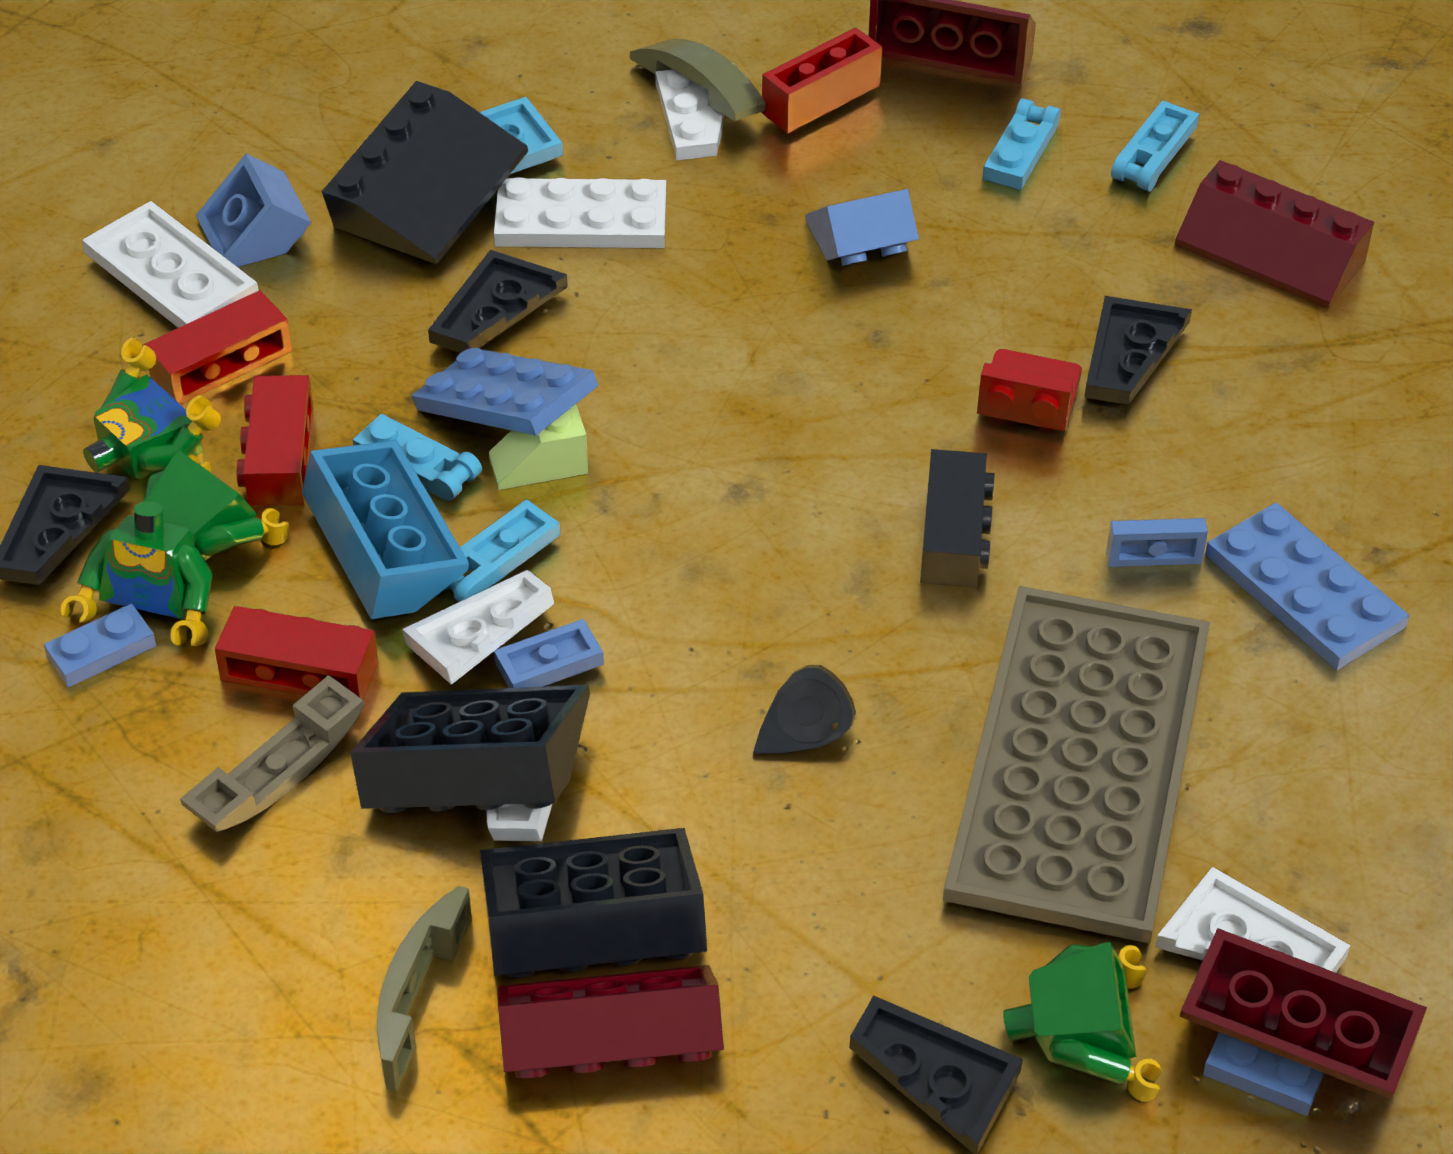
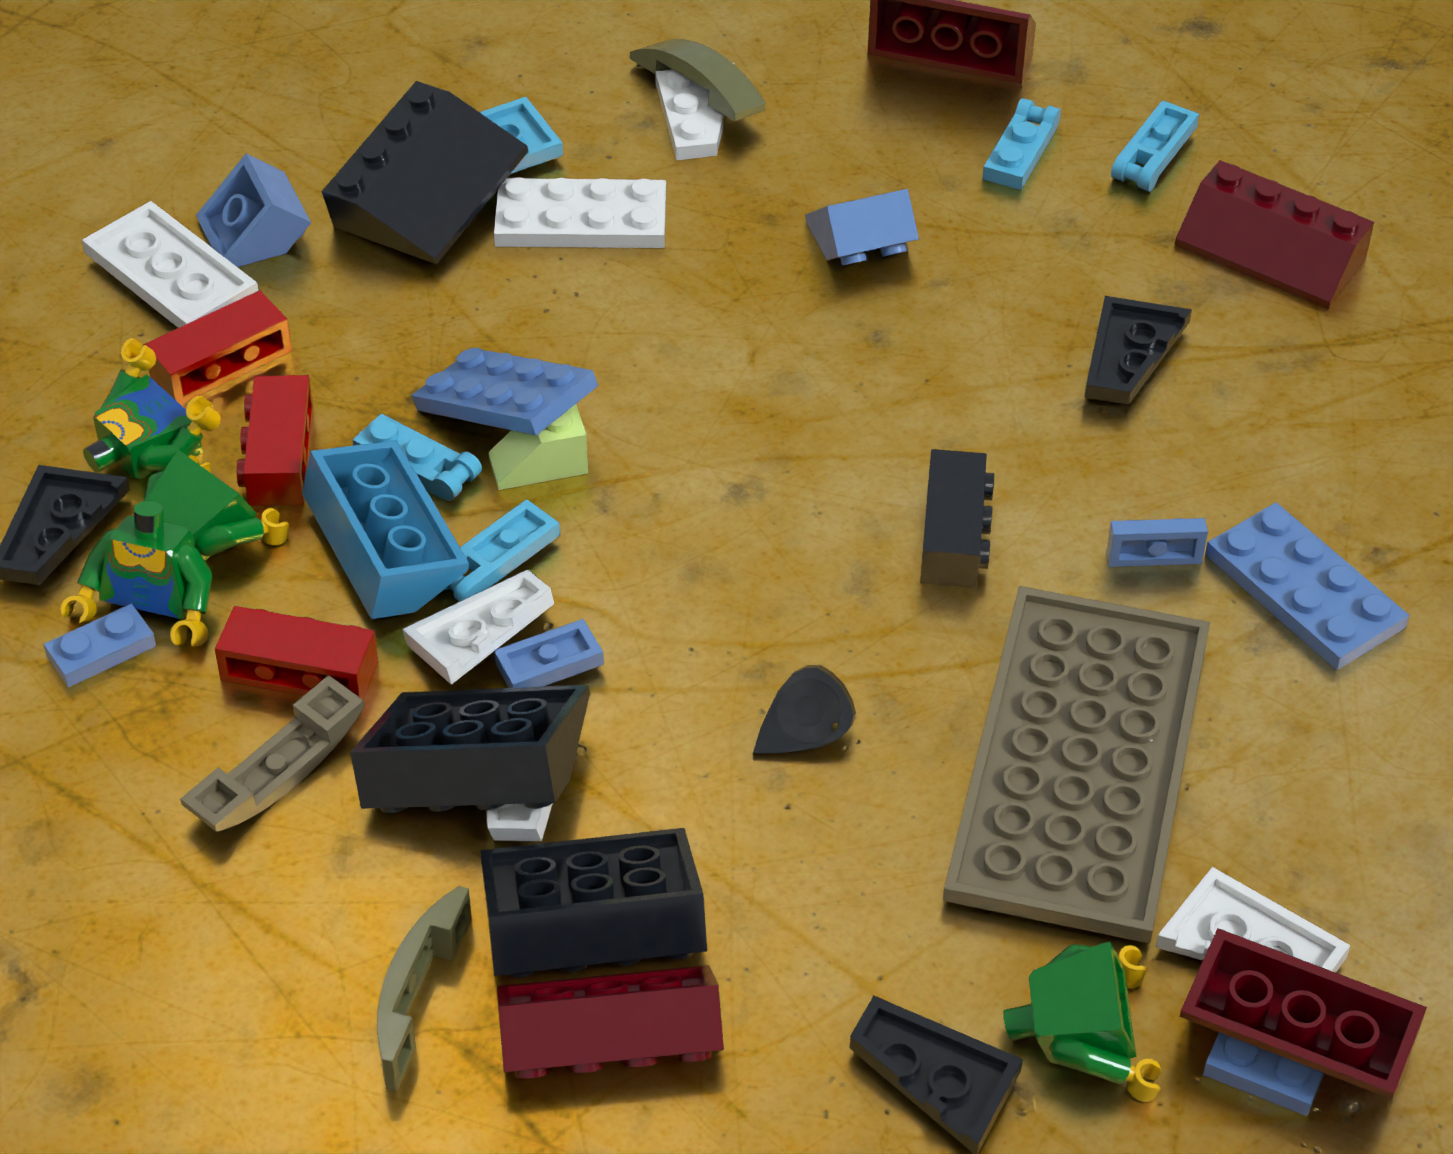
black wing [428,250,568,353] -> none
red brick [761,27,882,134] -> none
red bracket [977,349,1082,432] -> none

